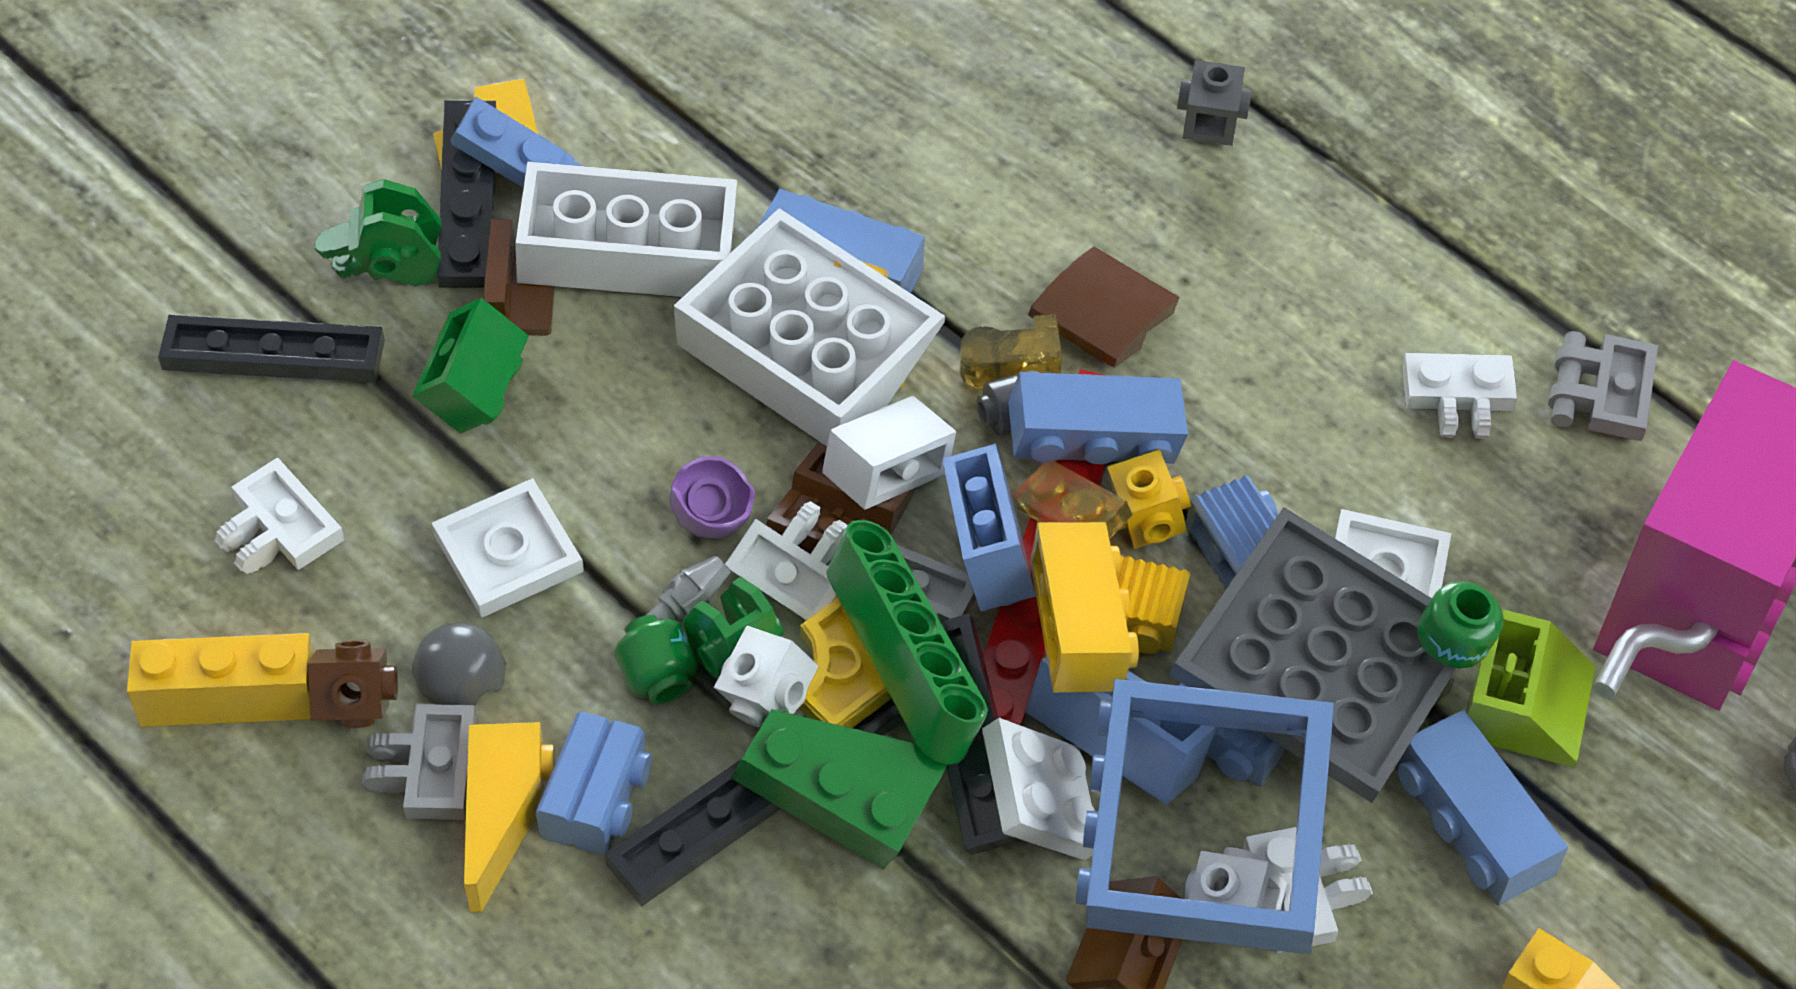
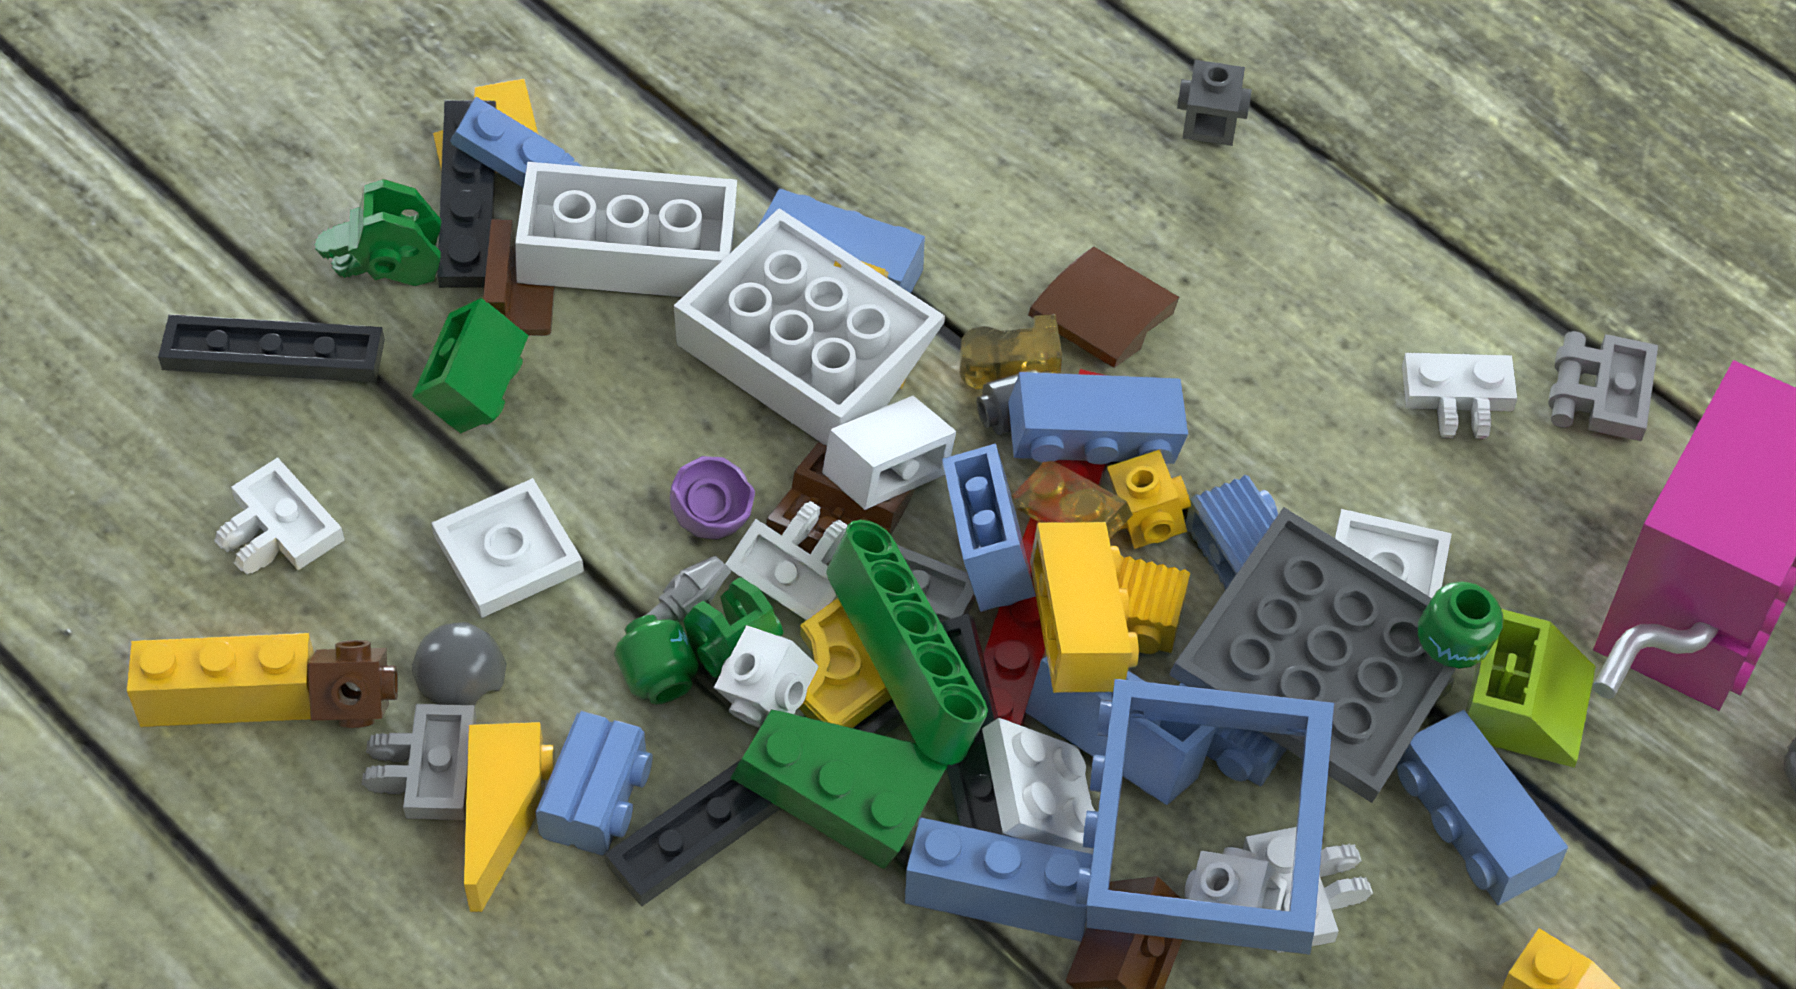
none -> medium blue brick [905,817,1093,941]

